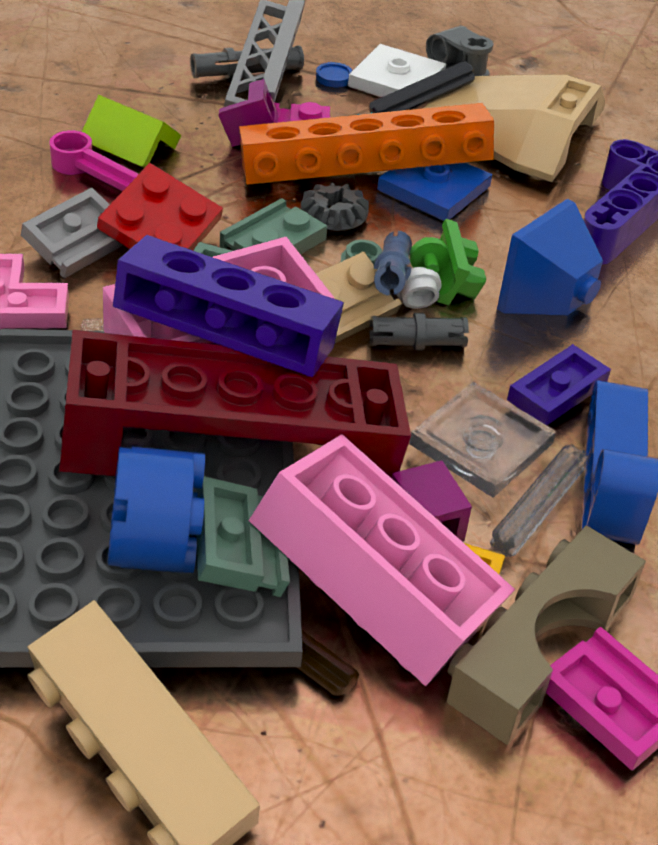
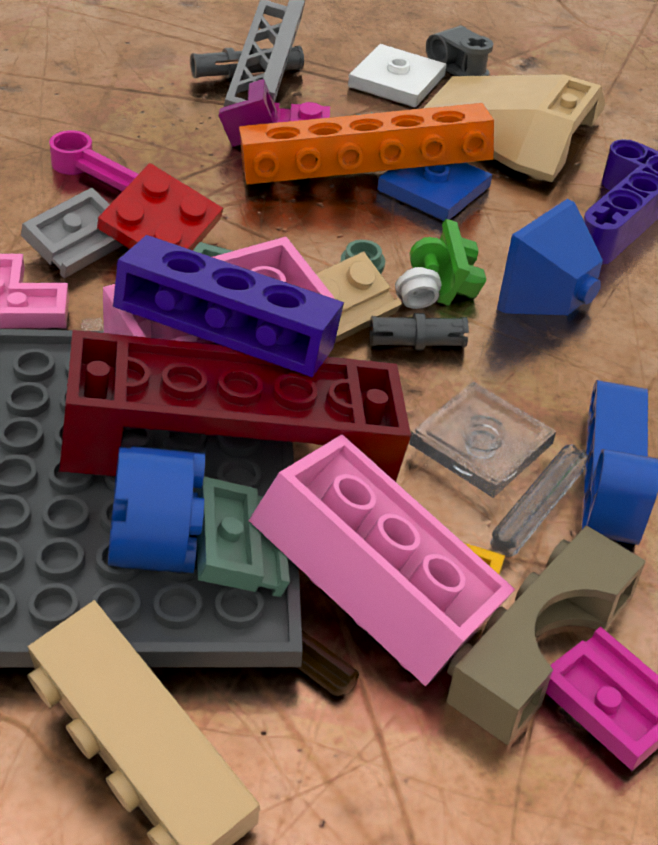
lime panel [82,95,181,168] -> none
sand green plate [220,198,327,255] -> none
dark grey gear [301,182,369,231] -> none
blue piece [316,62,352,88] -> none
black axle [369,61,475,113] -> none
sand blue pin [374,231,412,295] -> none
magenta panel [392,460,472,542] -> none
dark purple plate [507,344,611,427] -> none

